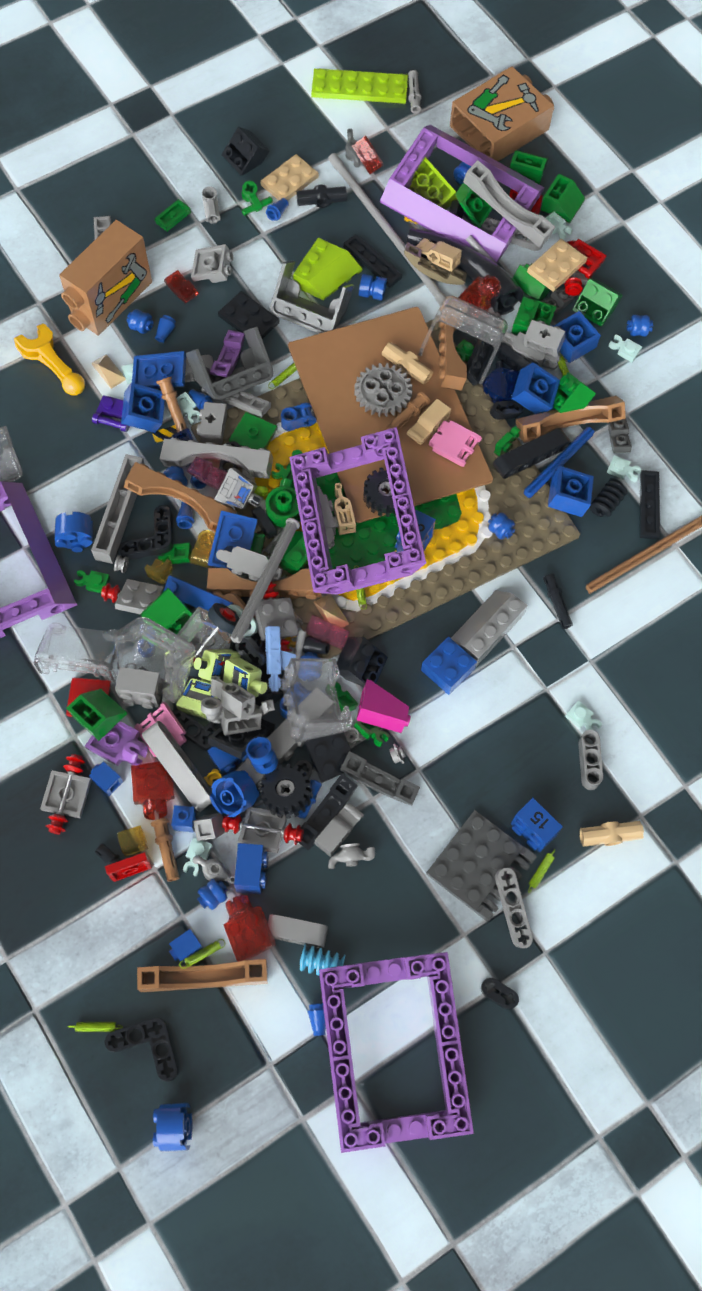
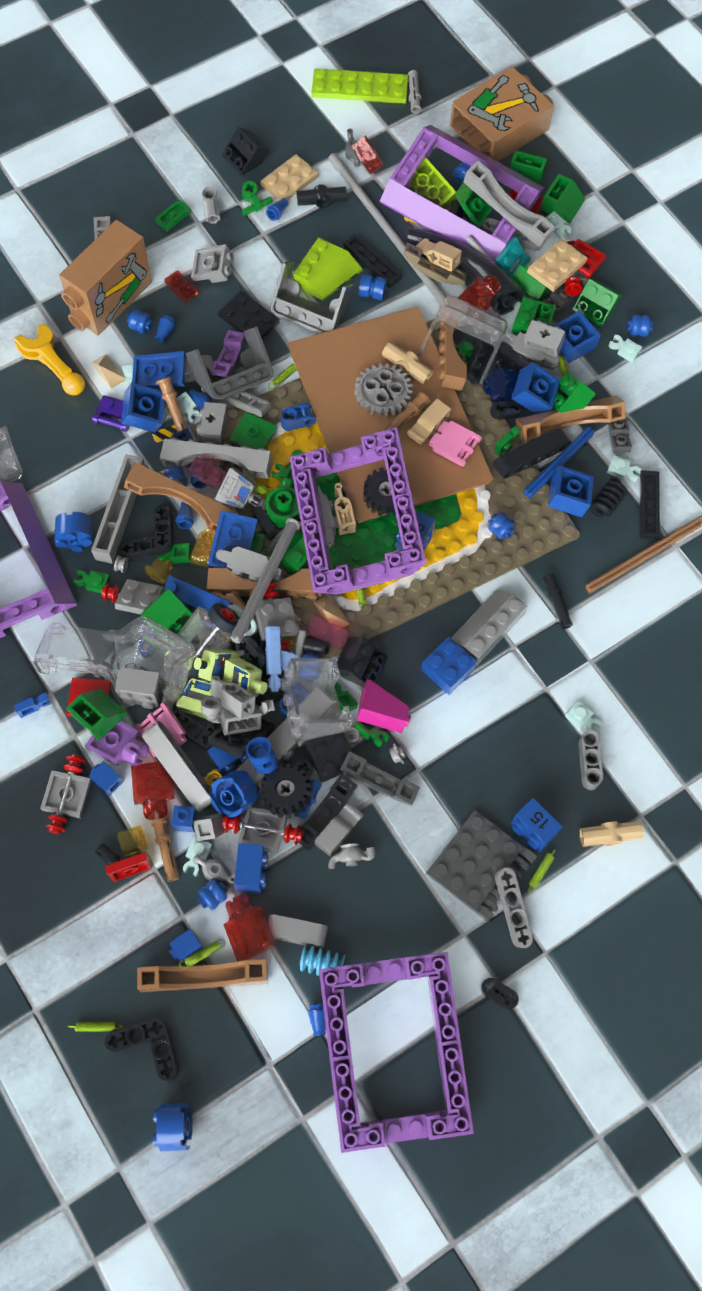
none -> blue plate [14,692,51,718]
none -> teal plate [495,237,530,278]

